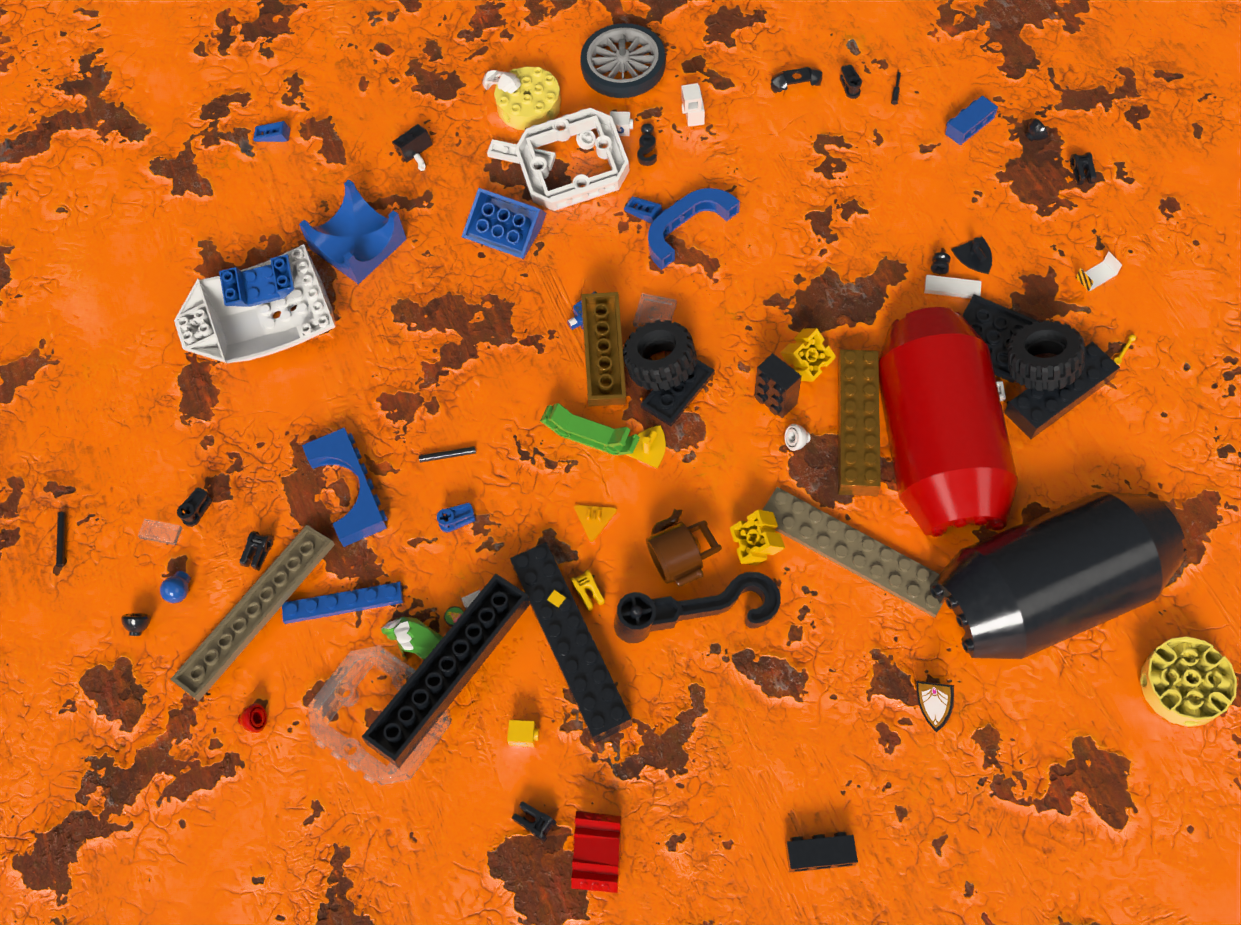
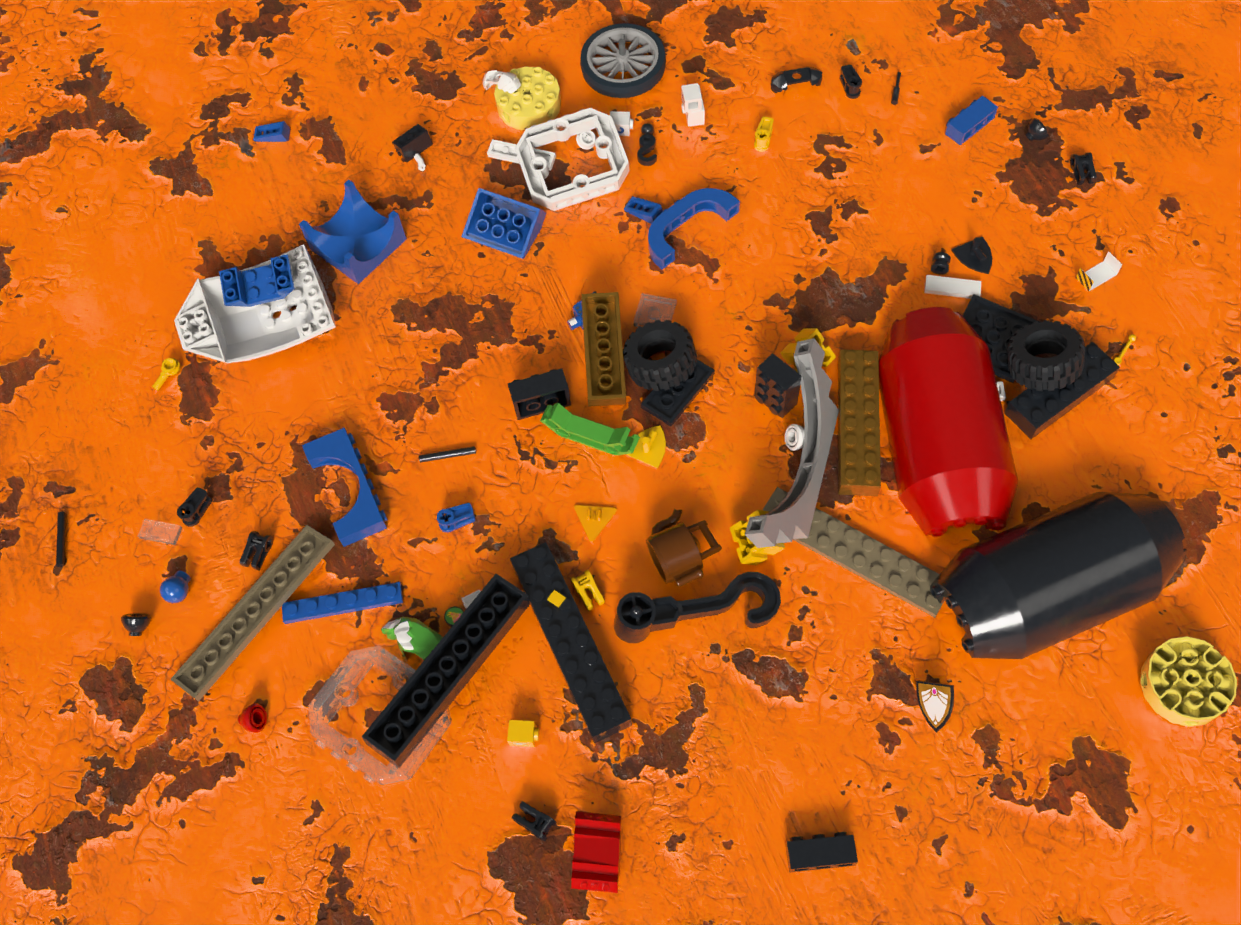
none -> yellow plate [152,358,180,391]
none -> black brick [507,368,571,420]
none -> light grey arch [745,338,839,548]
none -> yellow piece [754,117,774,152]

